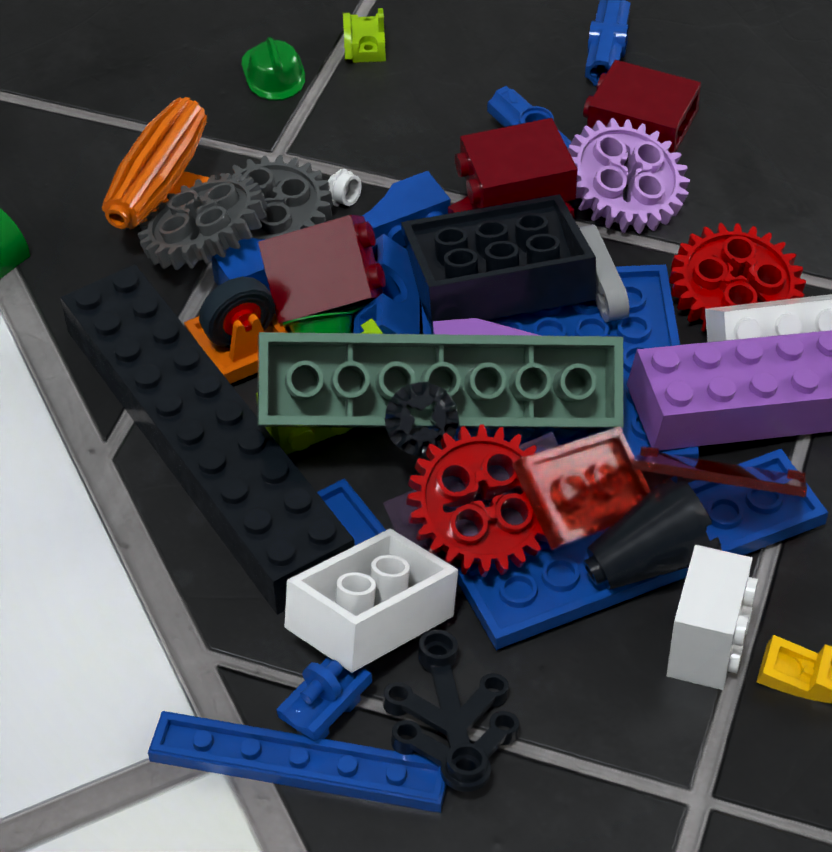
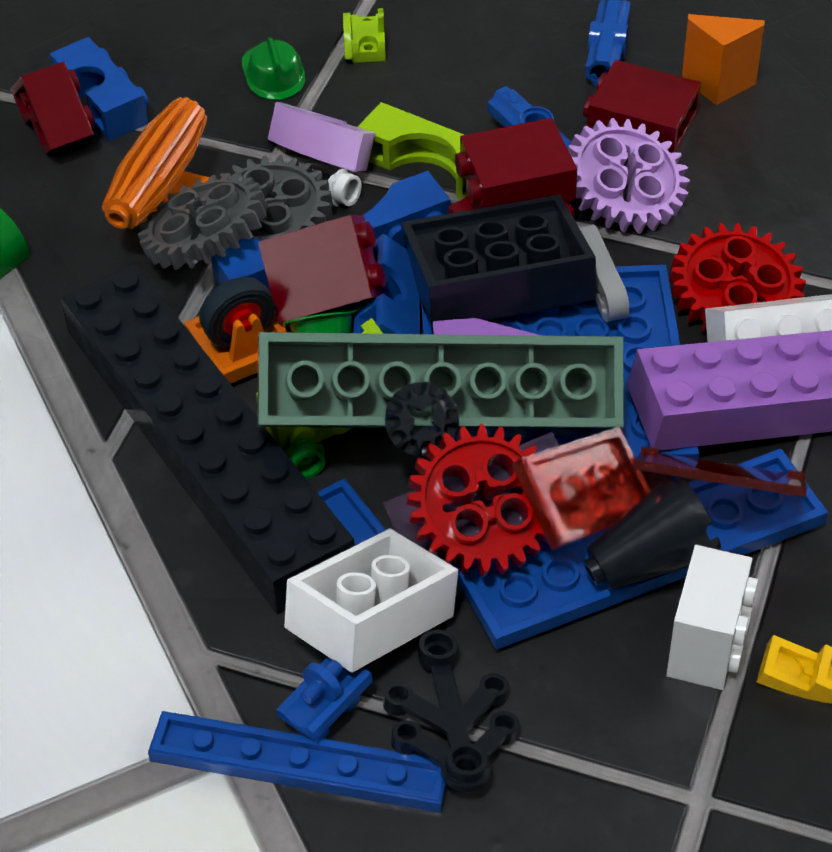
none -> dark red brick [10,61,95,154]
none -> blue arch [49,37,149,141]
none -> lavender slope [268,102,376,172]
none -> green plate [285,438,326,479]
none -> lime arch [358,102,468,200]
none -> orange slope [682,14,765,105]

